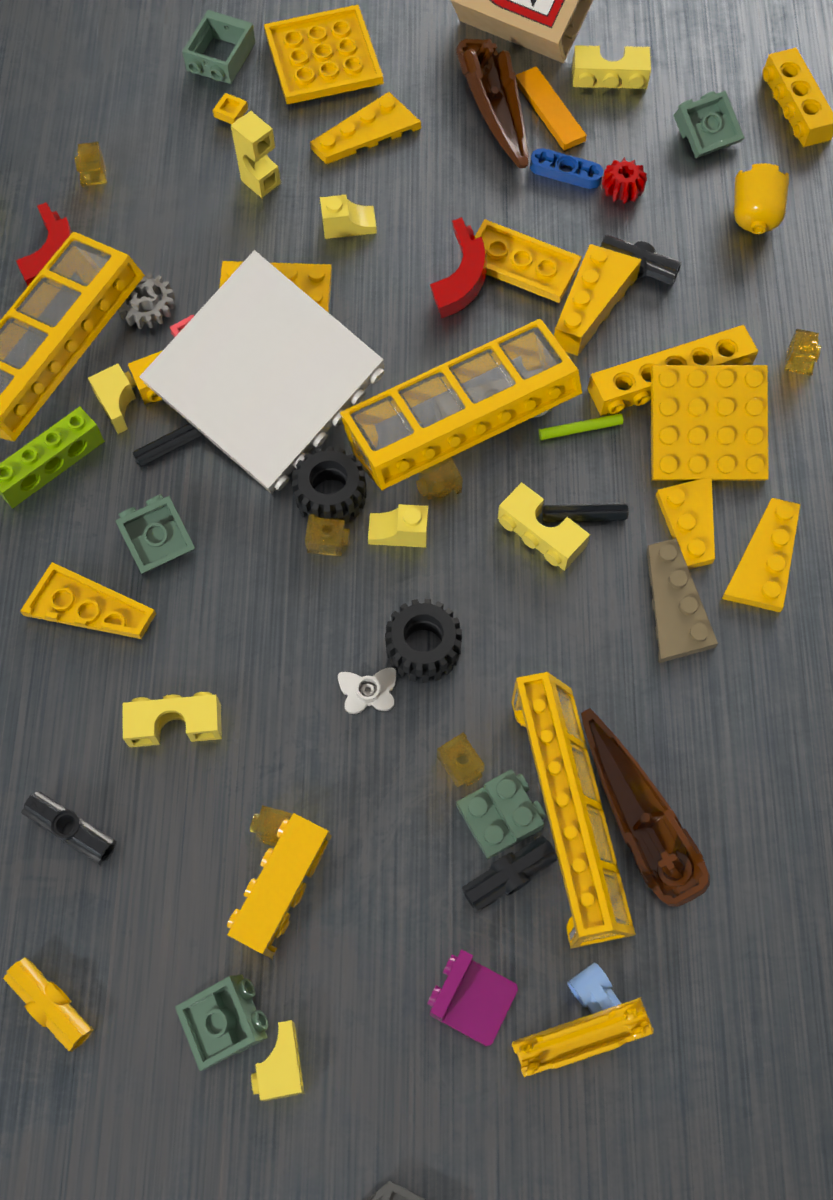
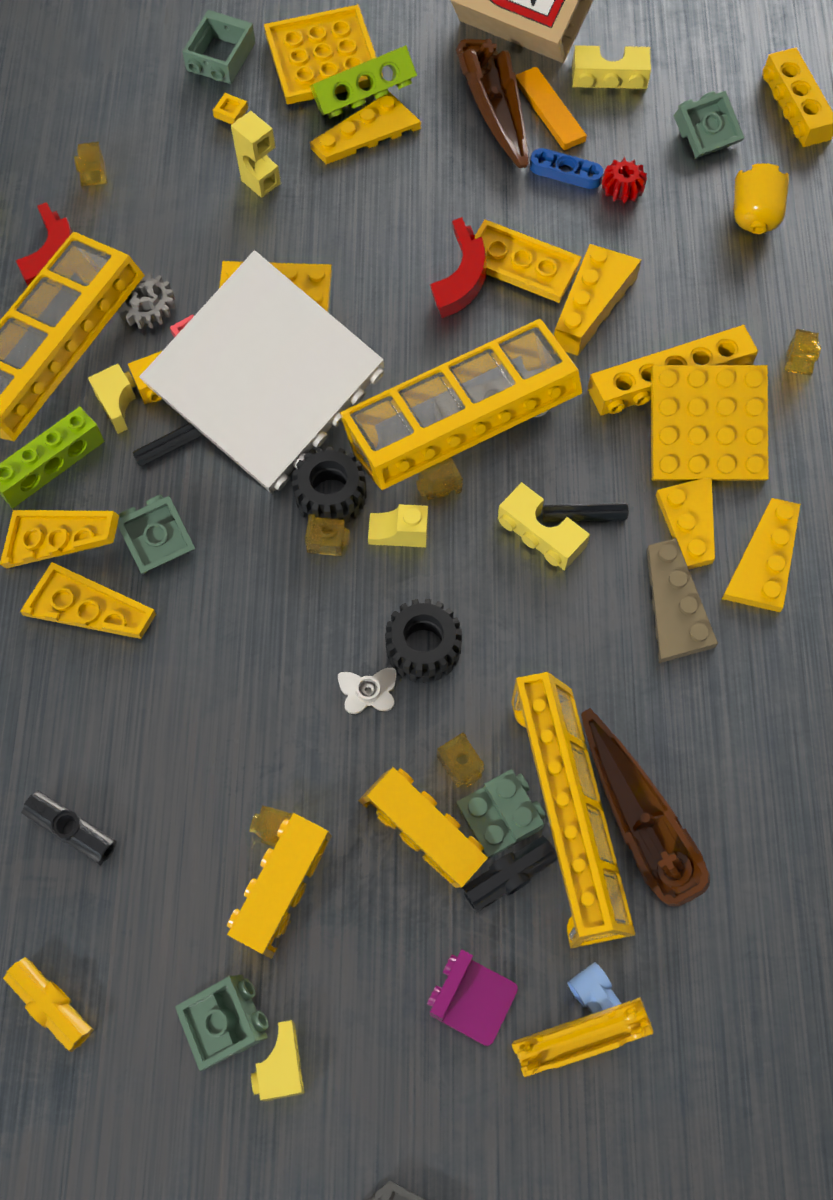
light yellow arch [122,692,222,747] -> none
light yellow arch [320,195,377,239] -> none
lime bar [539,413,623,440] -> none
black piece [600,234,682,285] -> none
none -> yellow wing [0,510,120,569]
none -> lime brick [310,45,417,118]
none -> yellow wedge [358,767,488,888]

